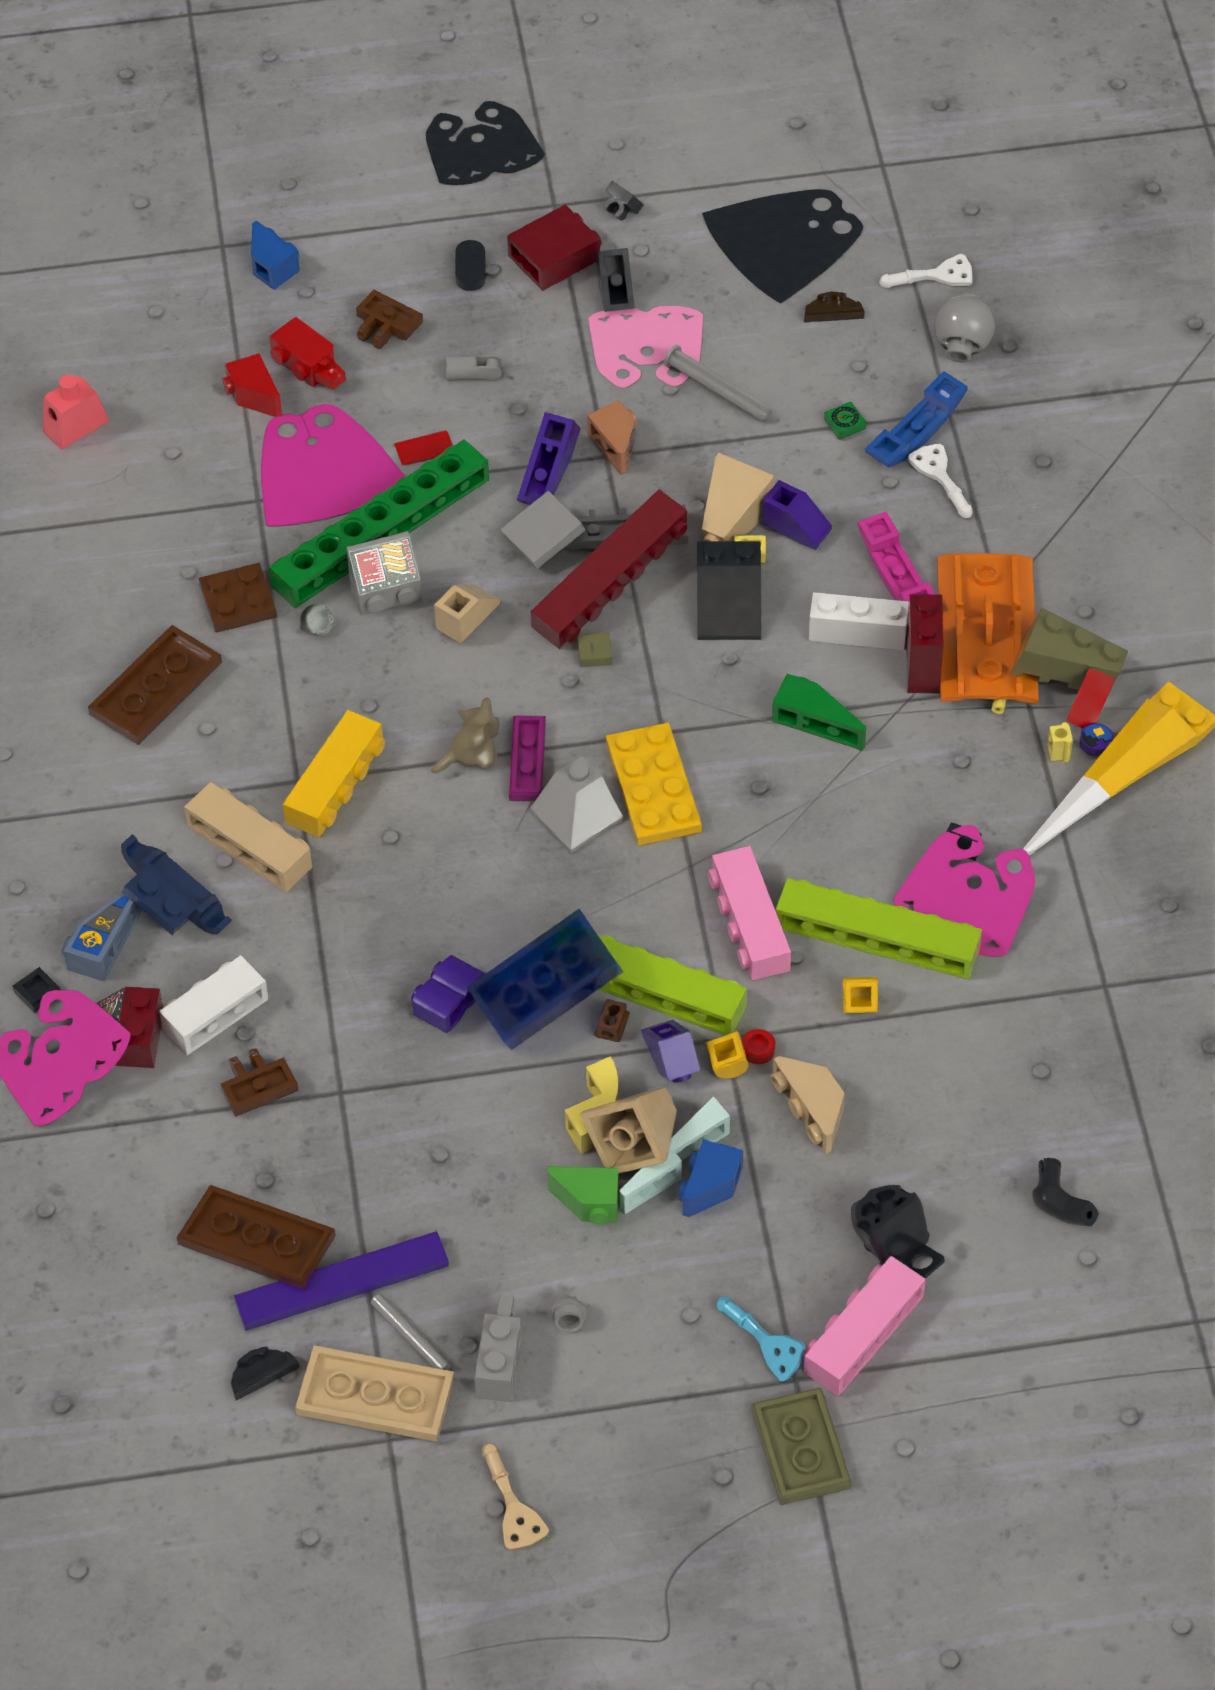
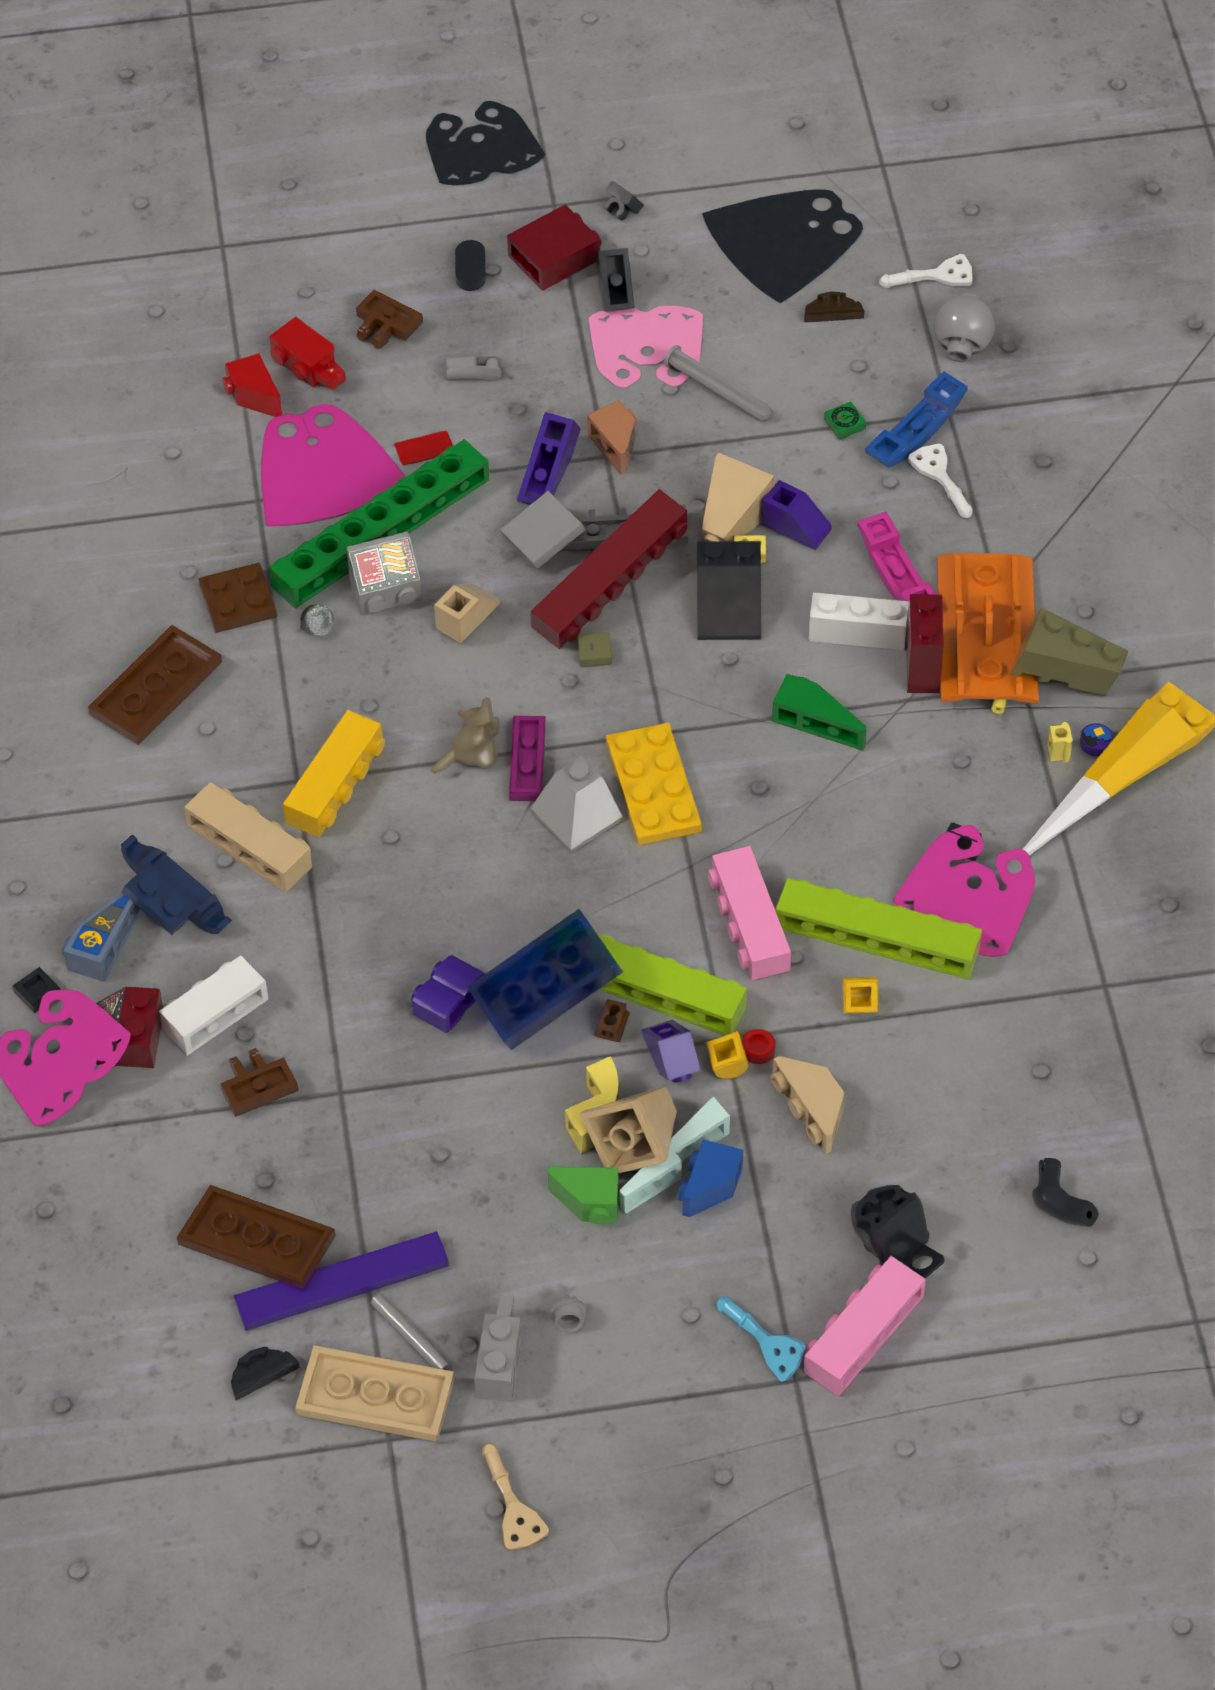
coral torso [43,375,109,450] -> none
blue slope [251,220,300,290] -> none
olive tile [751,1387,852,1505] -> none
red sticker [1066,668,1115,728] -> none

